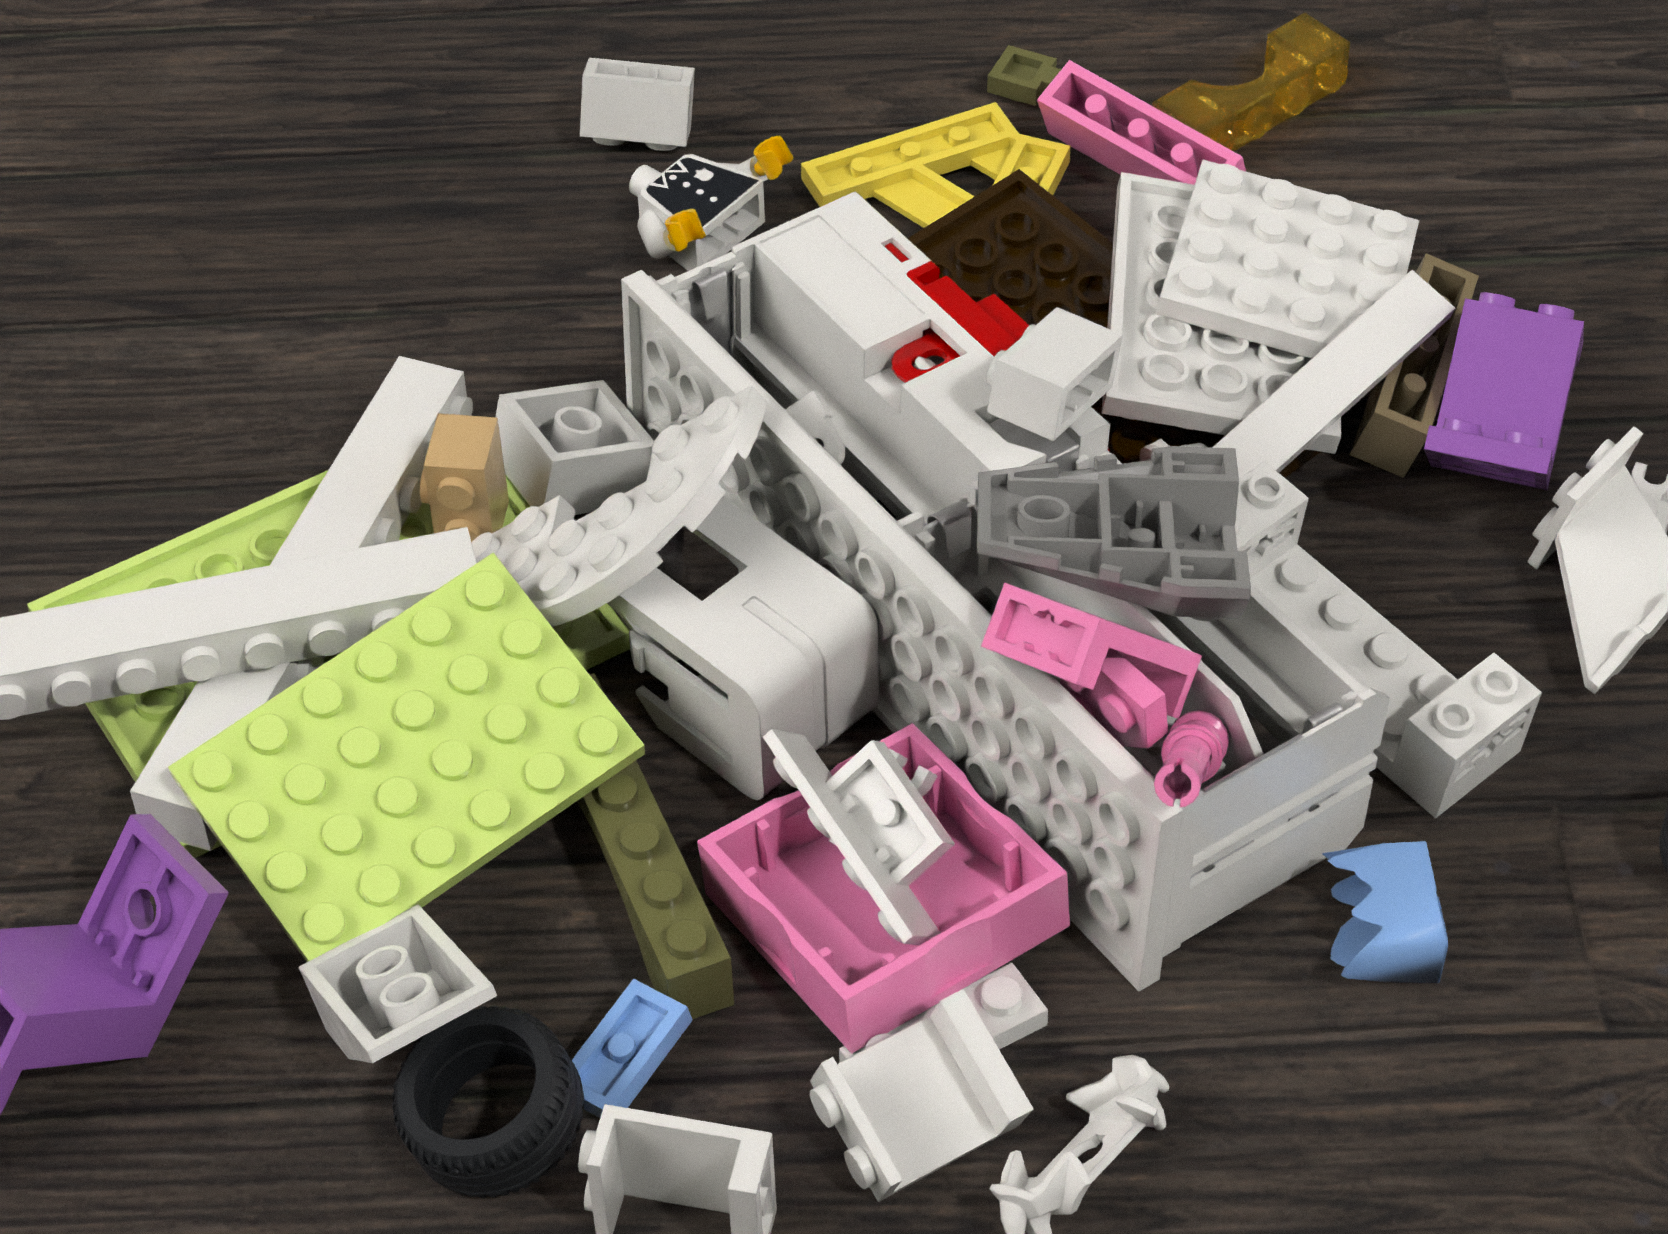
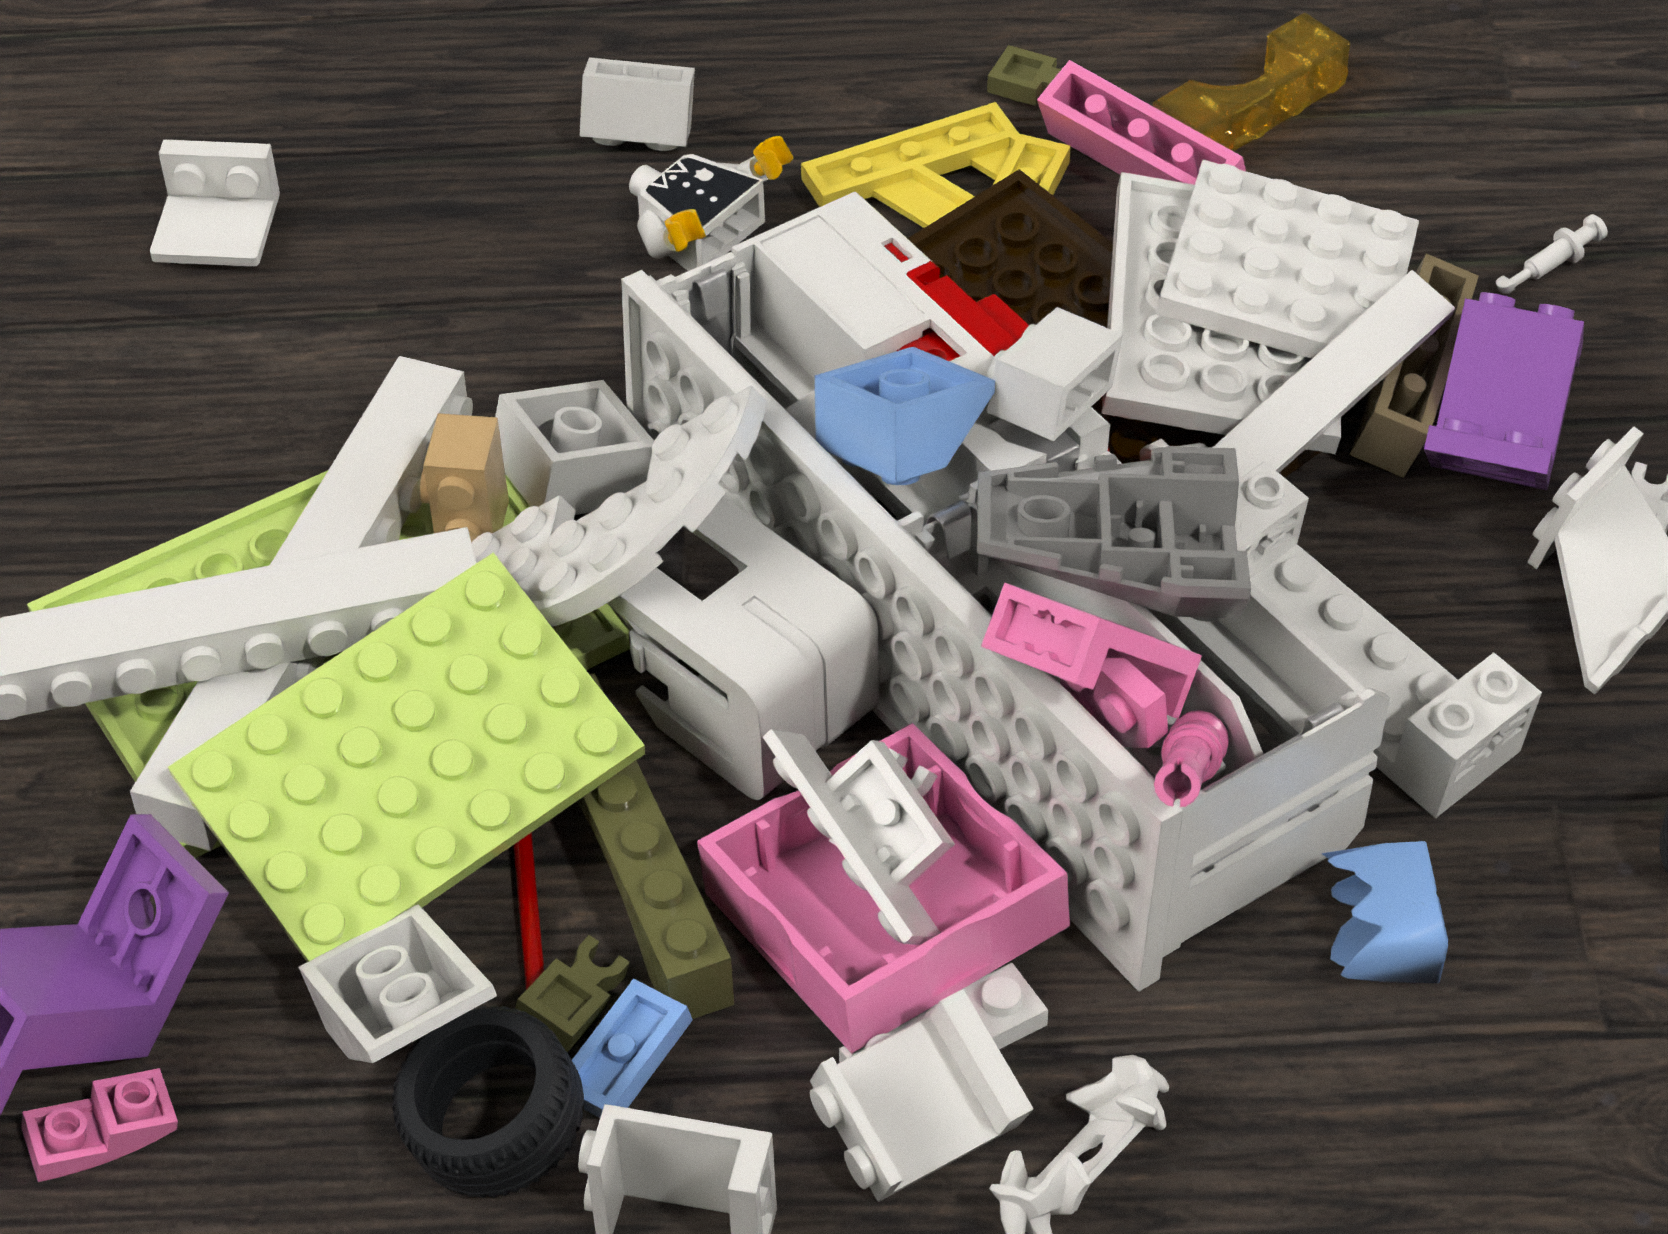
none -> bright pink slope [22,1068,178,1182]
none -> white bracket [150,139,280,266]
none -> red axle [513,832,544,990]
none -> olive plate [515,935,630,1052]
none -> light blue slope [815,347,995,485]
none -> white piece [1496,214,1608,294]

